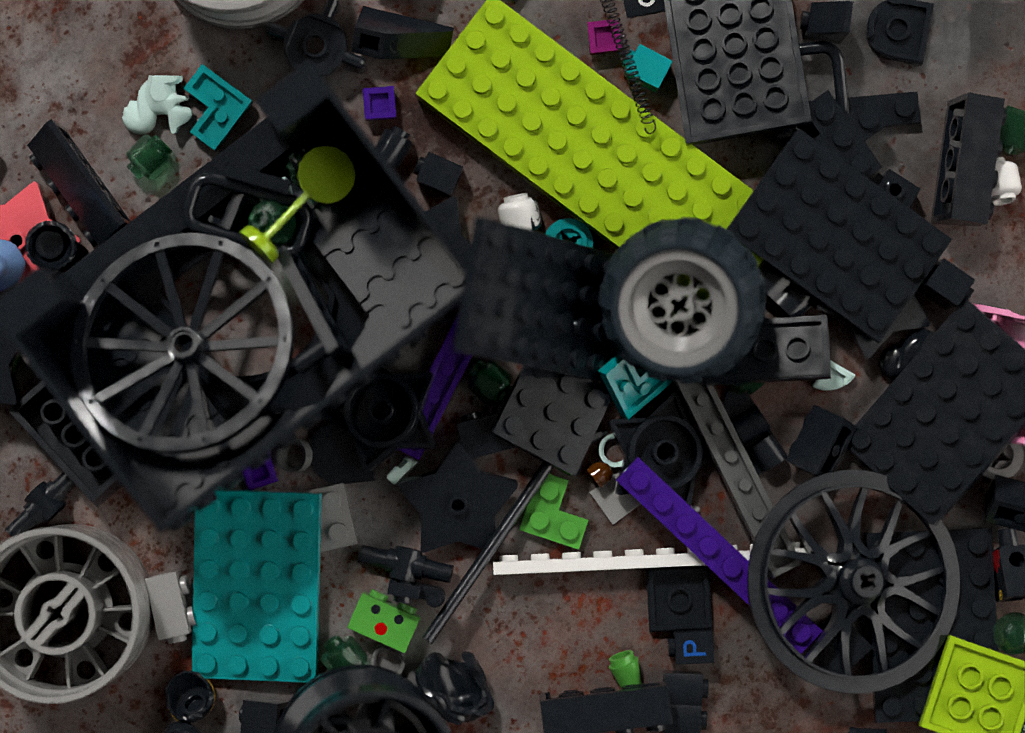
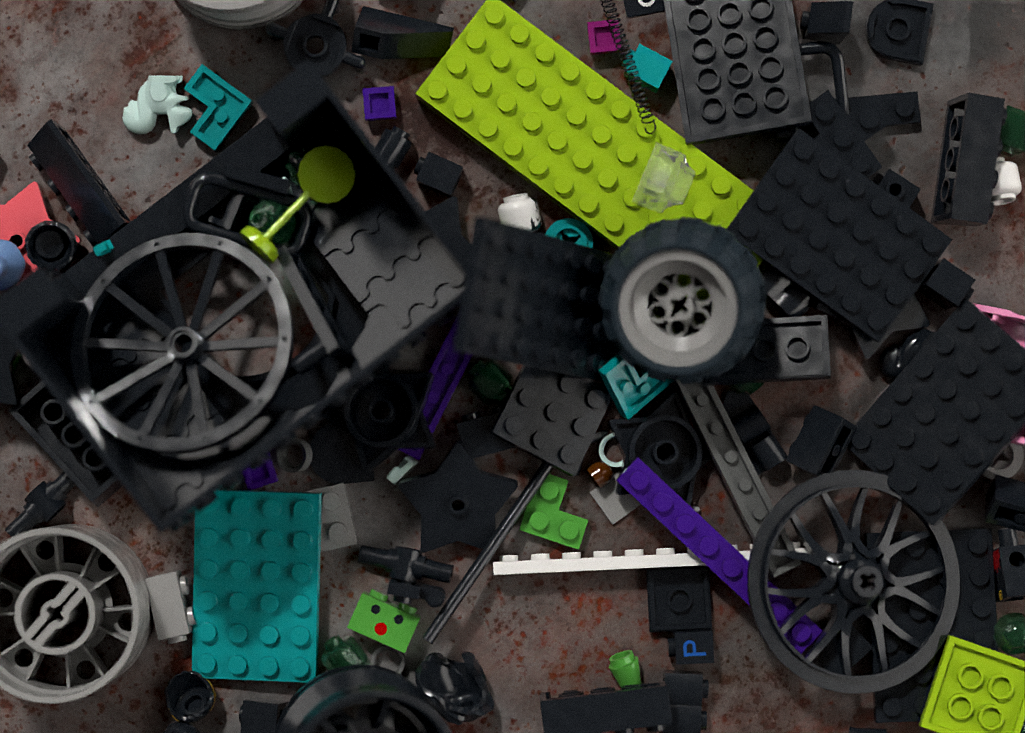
clear green head [126,134,173,180] -> none
light aqua tile [812,360,855,391] -> none
none -> teal piece [93,239,114,257]
none -> clear slope [632,142,696,214]

